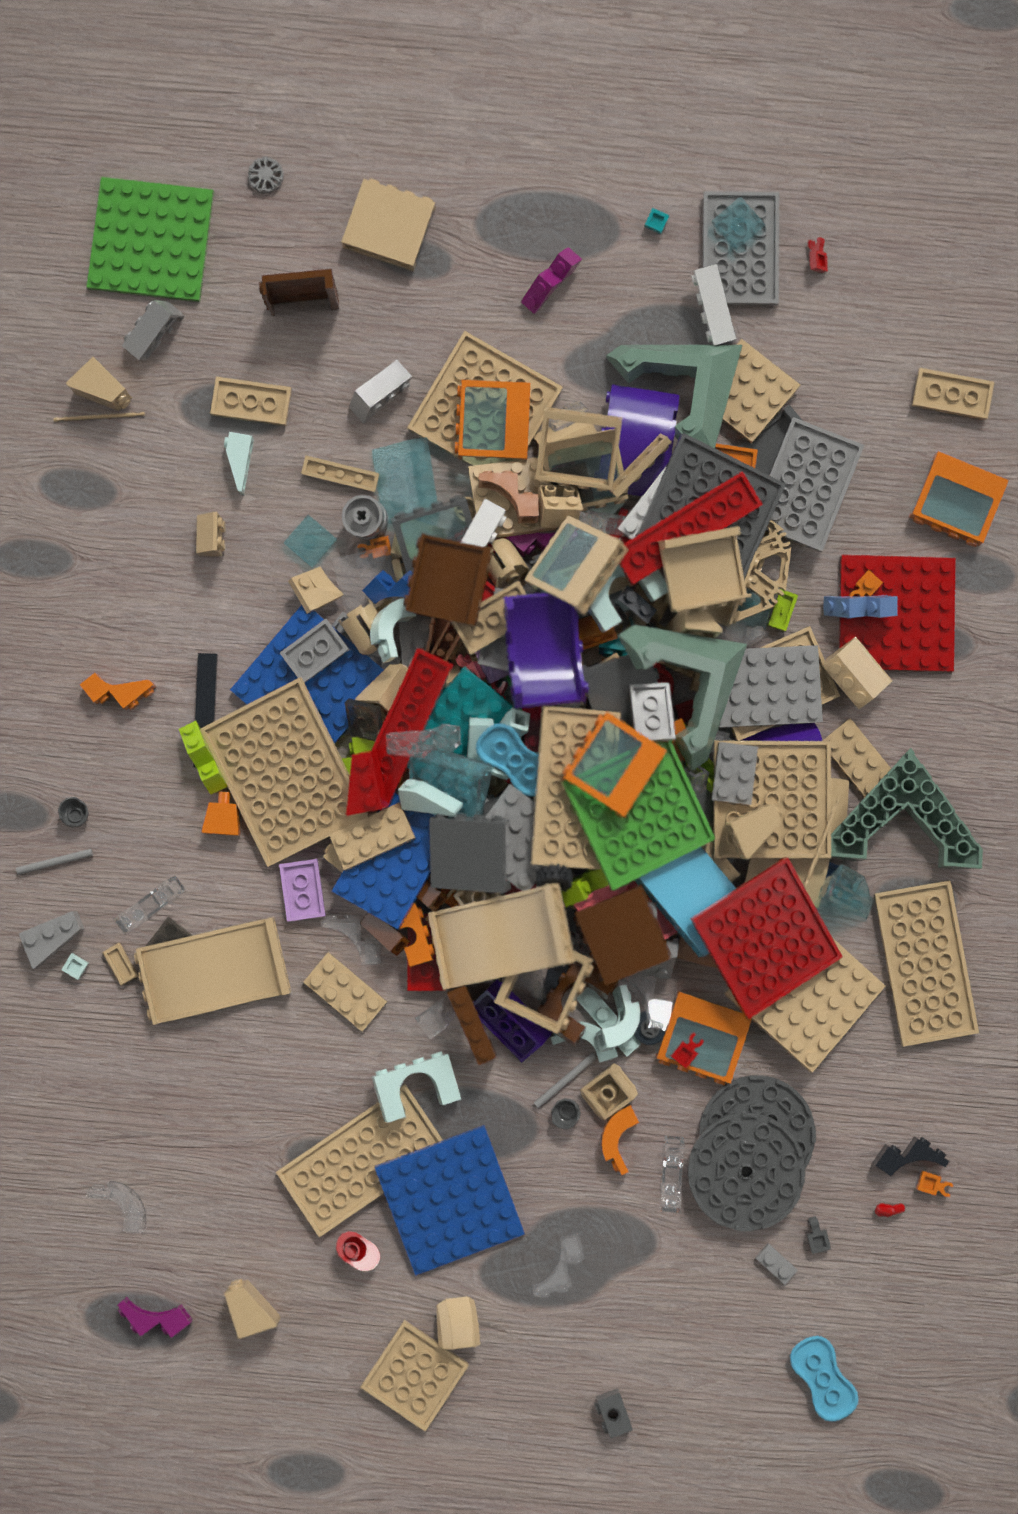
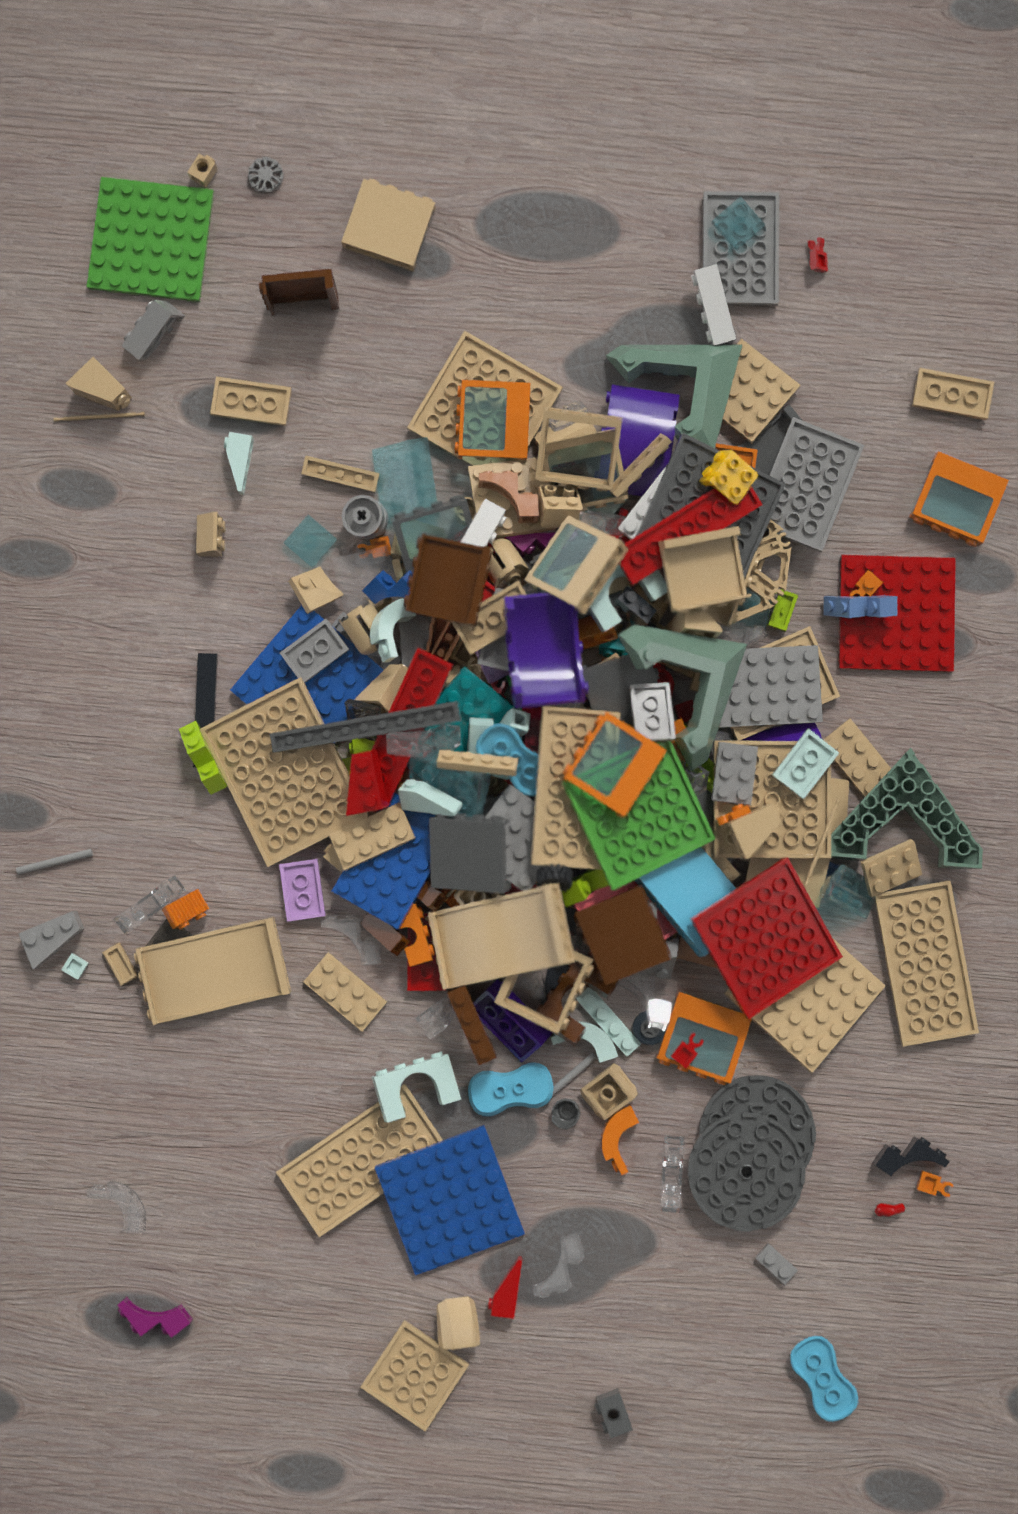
dark grey hair [58,797,89,828] -> none
orange arch [80,673,157,710] -> none
orange torso [202,792,241,836] -> none
tan slope [224,1279,281,1339] -> none
piece [336,1231,380,1271] -> none
wedge [349,360,412,424] -> none
coral plate [455,654,486,681] -> none
magenta arch [521,247,582,314] -> none
light aqua arch [595,985,640,1052] -> none
teal plate [644,208,670,234] -> none
dark grey plate [807,1216,831,1254] -> none
tan slope [822,637,892,709] -> none
none -> orange brick [162,889,209,930]
none -> tan brick [187,154,218,188]
none -> dark grey plate [270,701,461,753]
none -> tan plate [437,750,518,776]
none -> medium azure plate [468,1062,553,1116]
none -> red slope [488,1256,522,1319]
none -> yellow bracket [699,450,758,504]
none -> orange plate [716,803,751,825]
none -> light aqua plate [772,729,839,799]
none -> tan plate [860,839,922,897]

